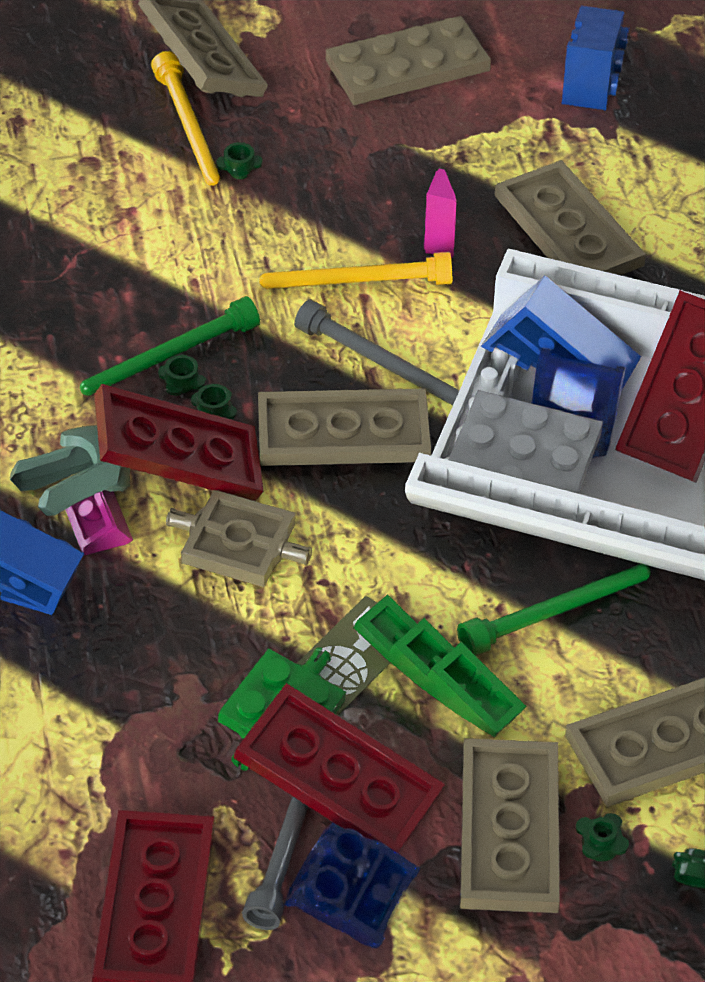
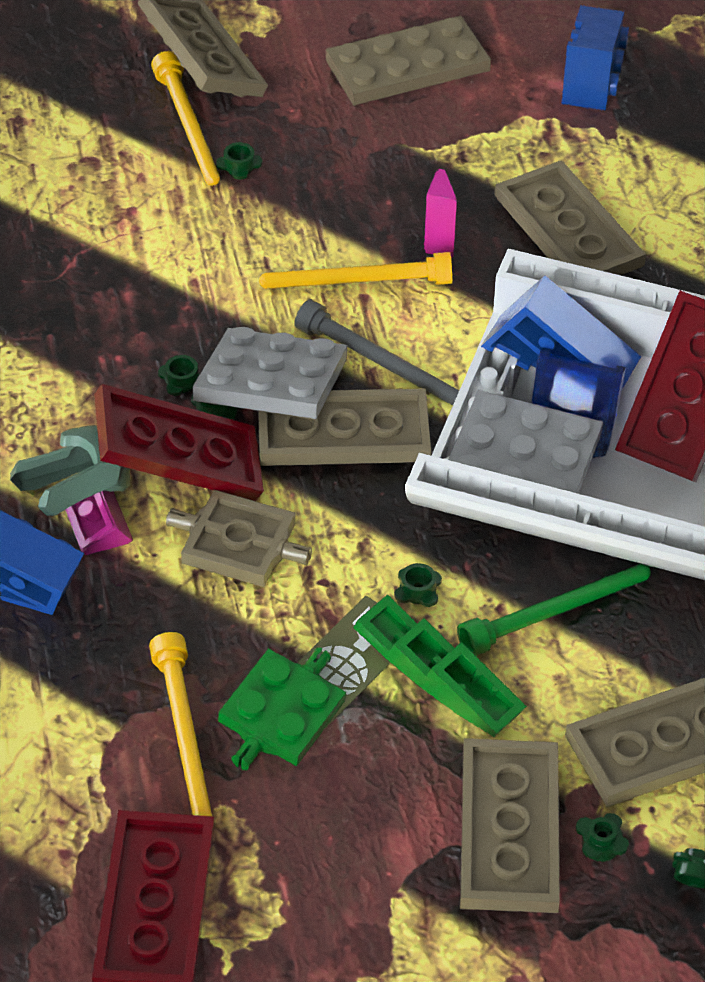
green piece [79,296,260,396] -> none
dark red plate [233,683,445,861] -> none
dark grey piece [242,796,309,930] -> none
clear blue slope [284,822,420,949] -> none
none -> yellow piece [149,632,212,816]
none -> light grey plate [193,327,347,419]
none -> dark green plate [394,563,442,607]

